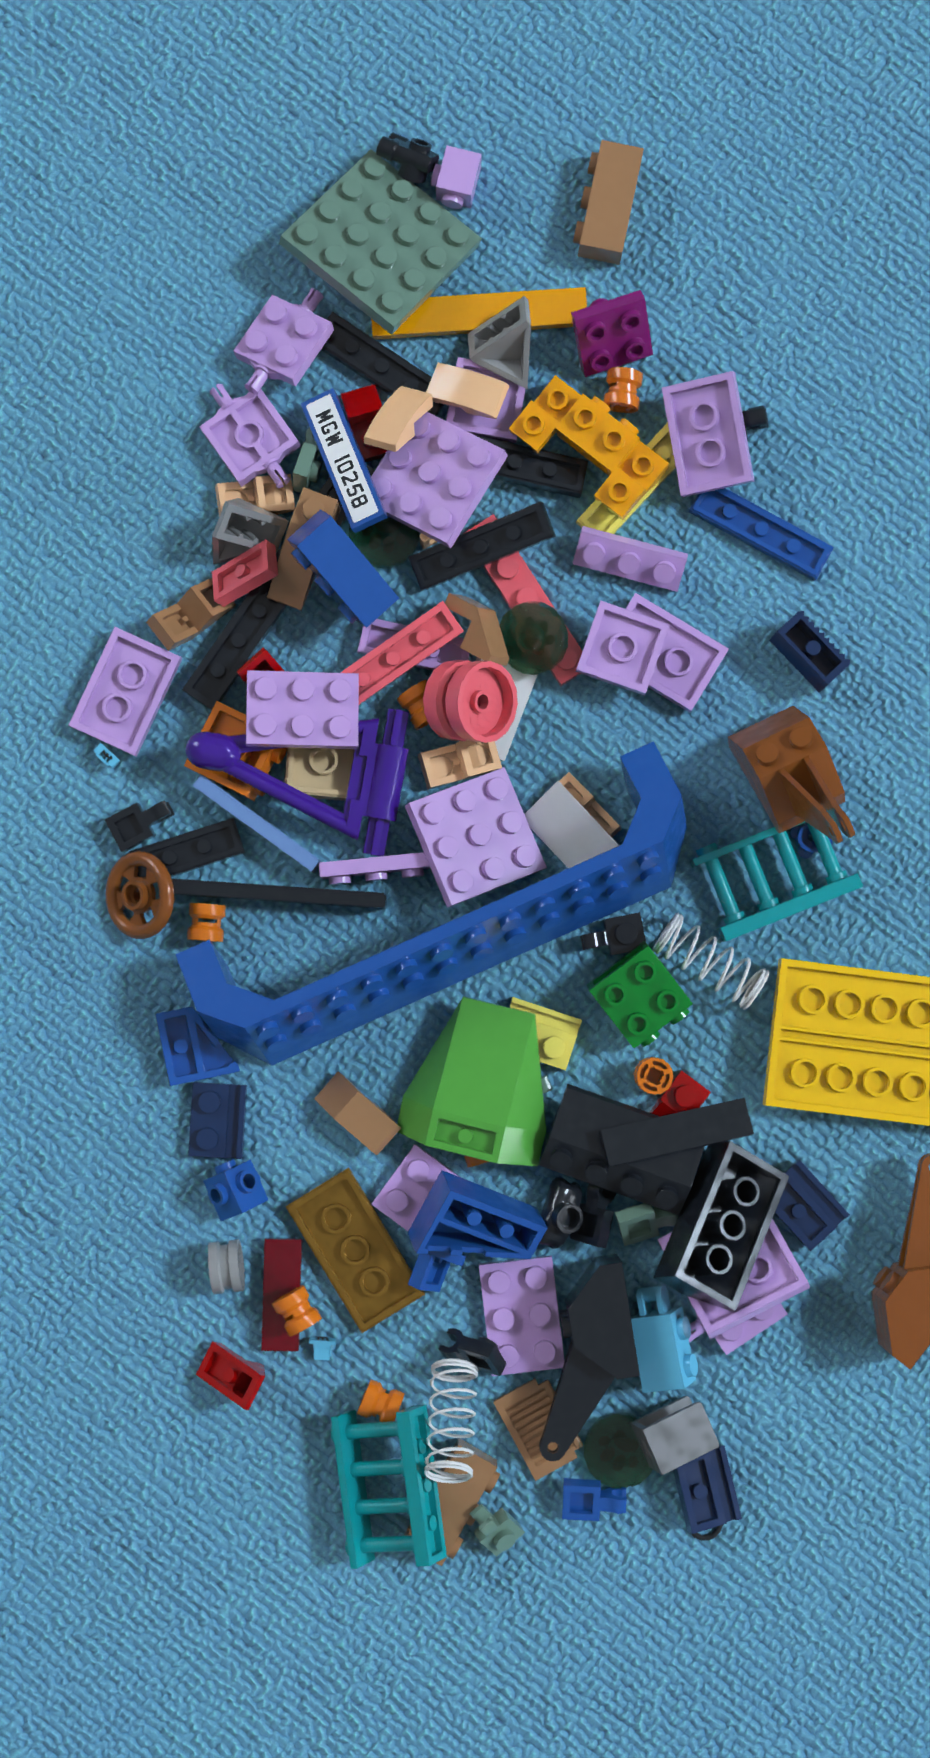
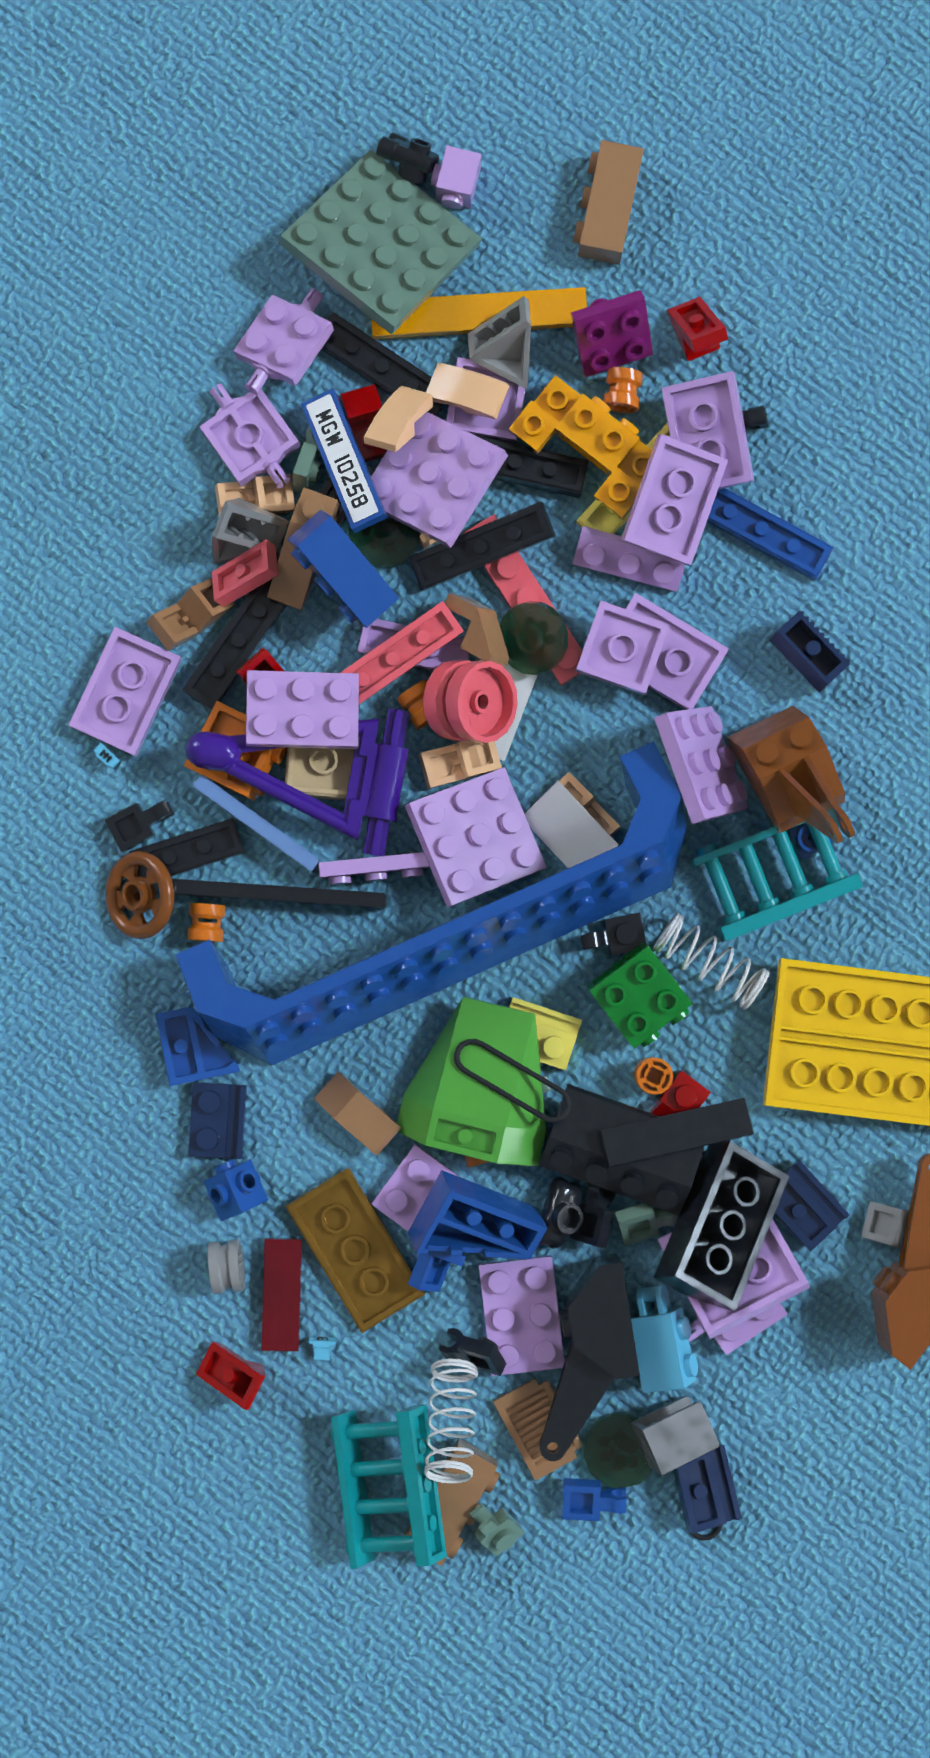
orange wheel [272,1285,322,1337] -> none
orange wheel [357,1379,405,1422] -> none
none -> black piece [454,1039,571,1123]
none -> lavender plate [621,434,728,565]
none -> lavender plate [654,706,748,824]
none -> red slope [667,297,728,361]
none -> light grey plate [861,1201,908,1248]

